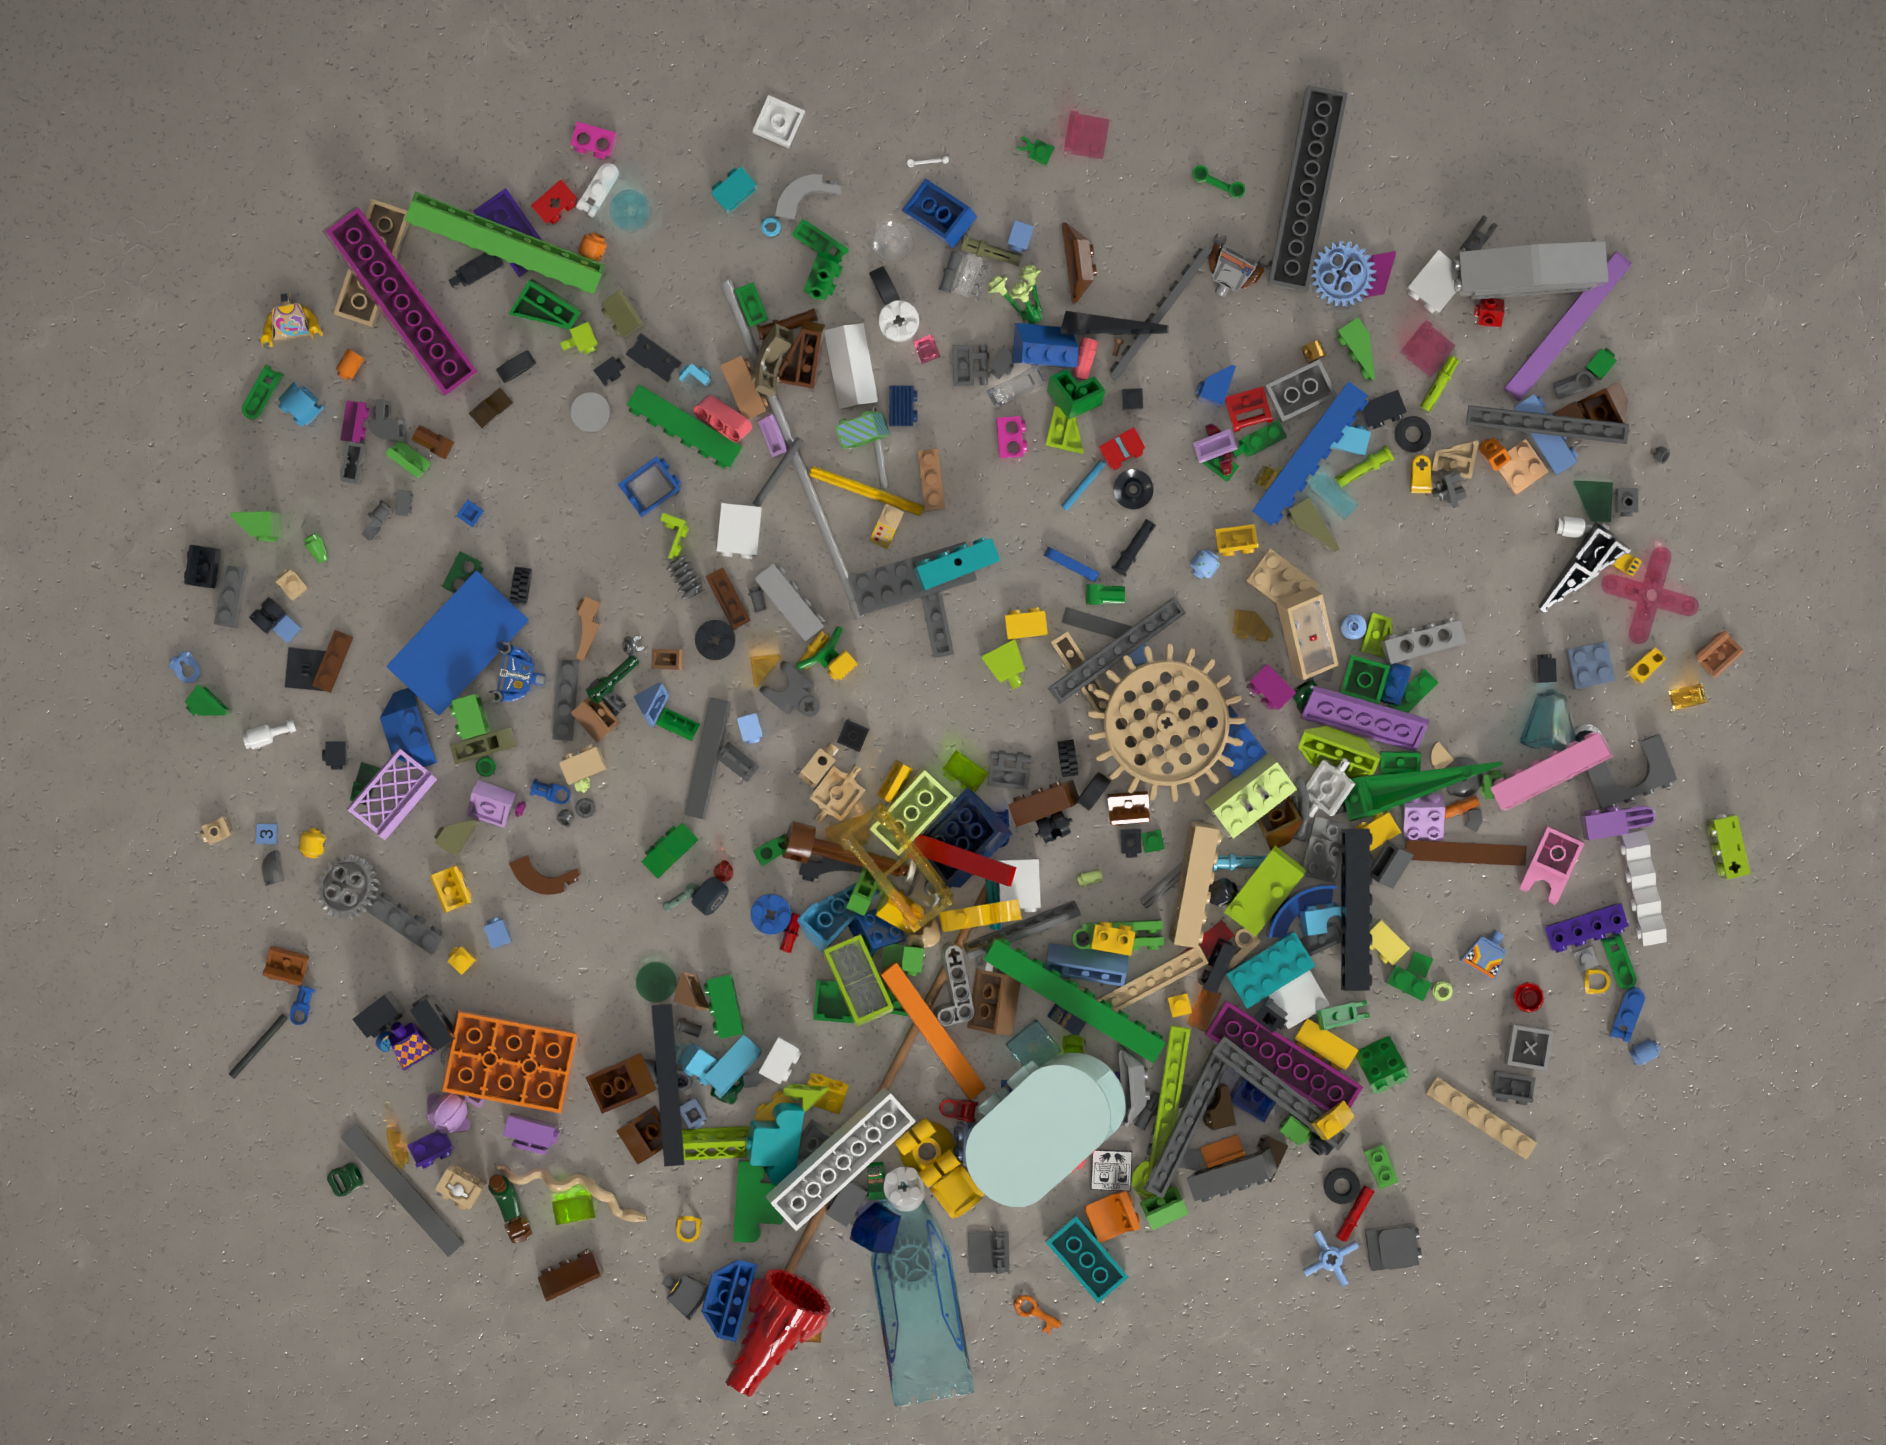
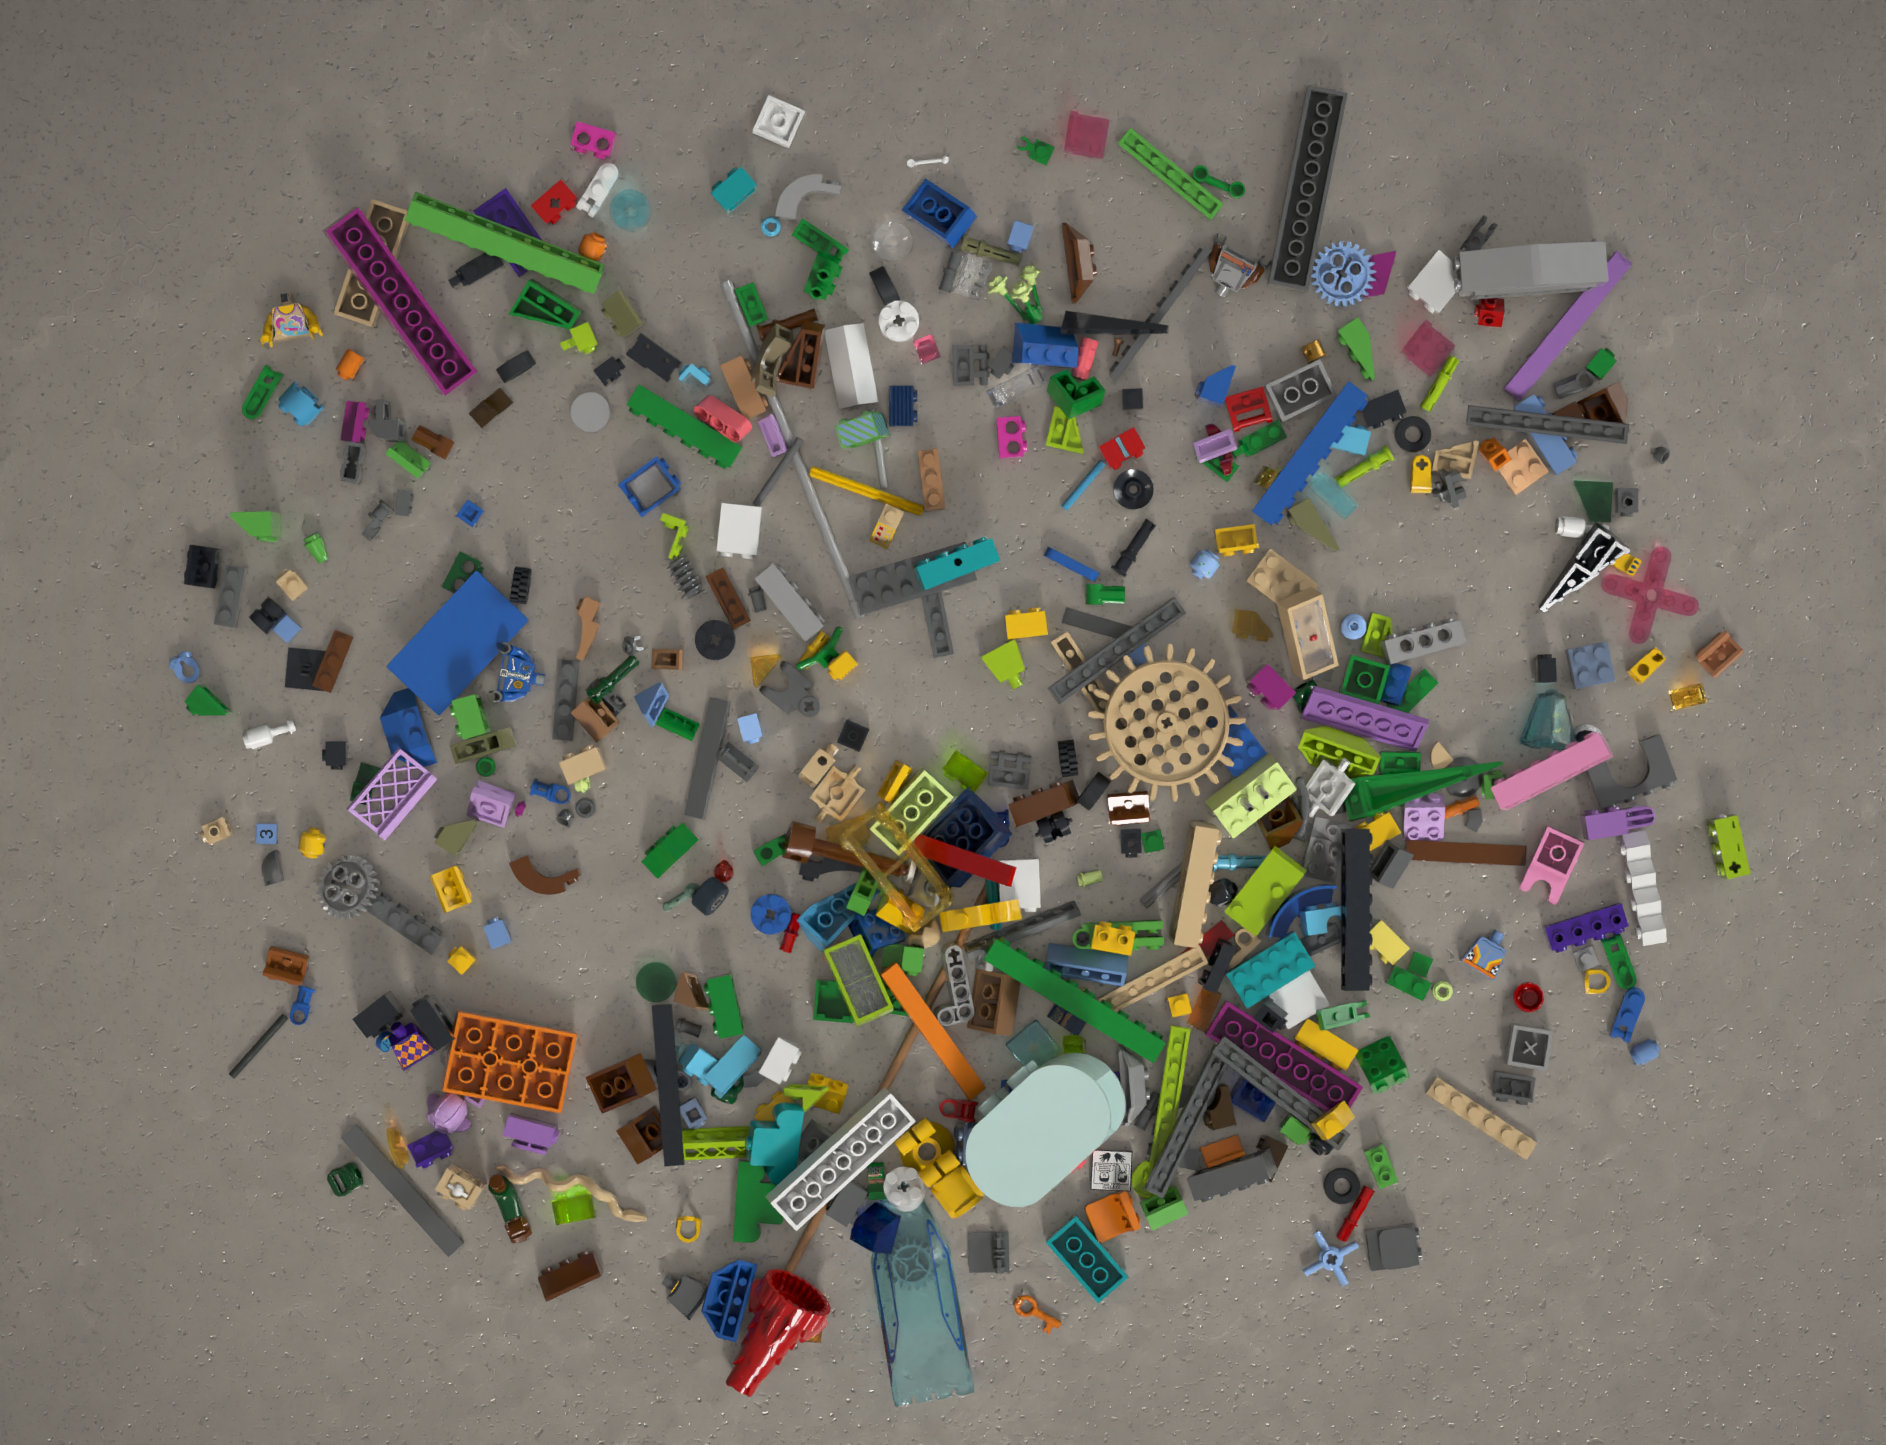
none -> bright green plate [1118,128,1224,220]

